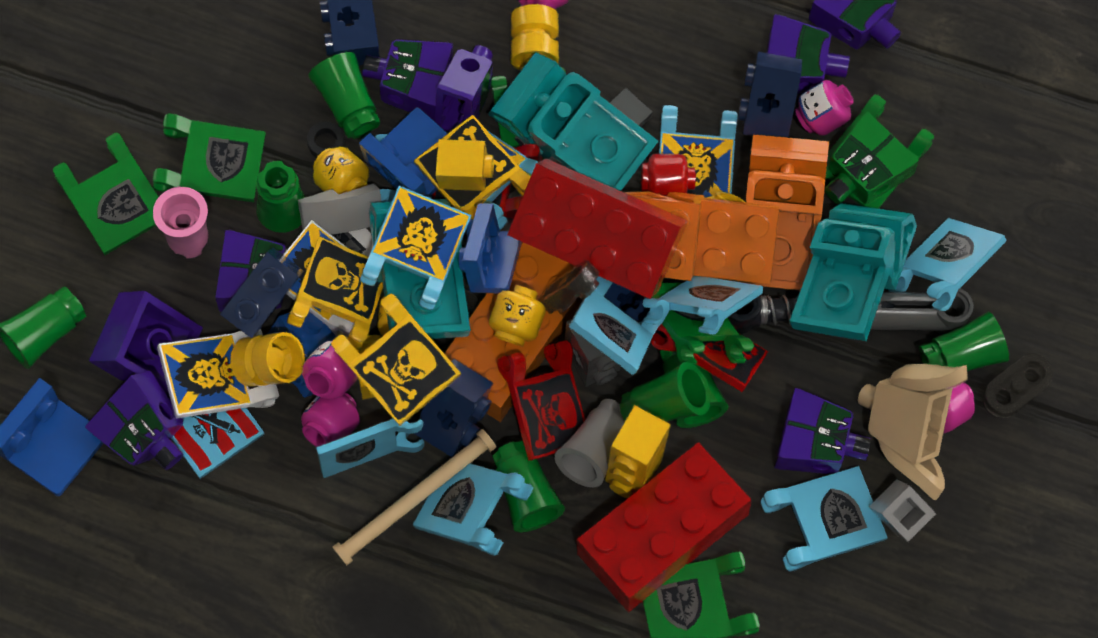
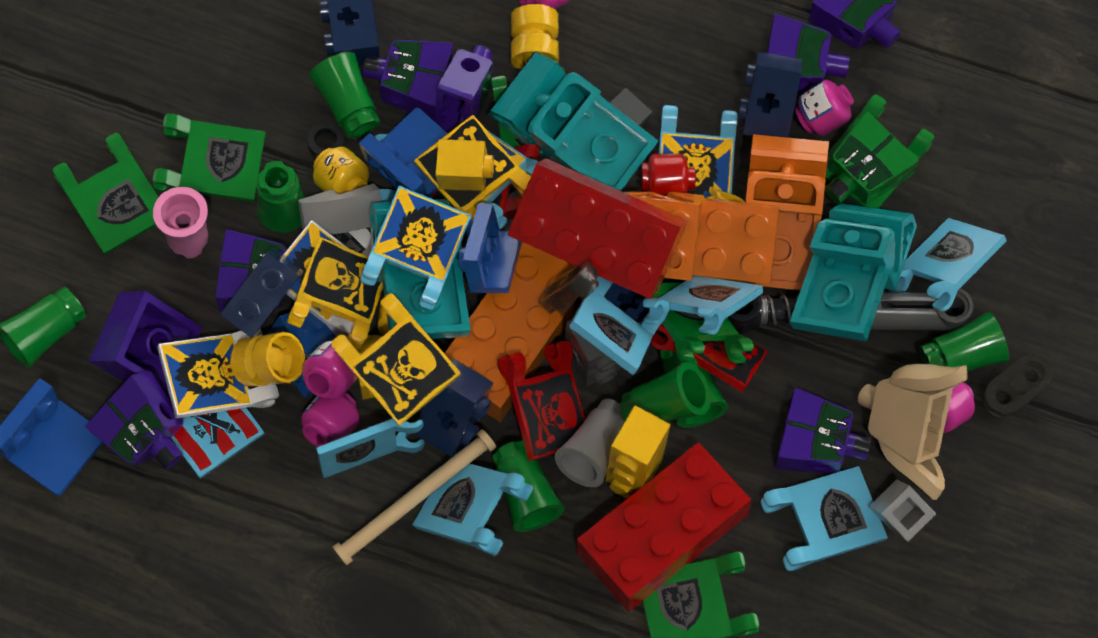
yellow head [489,285,546,346] -> none

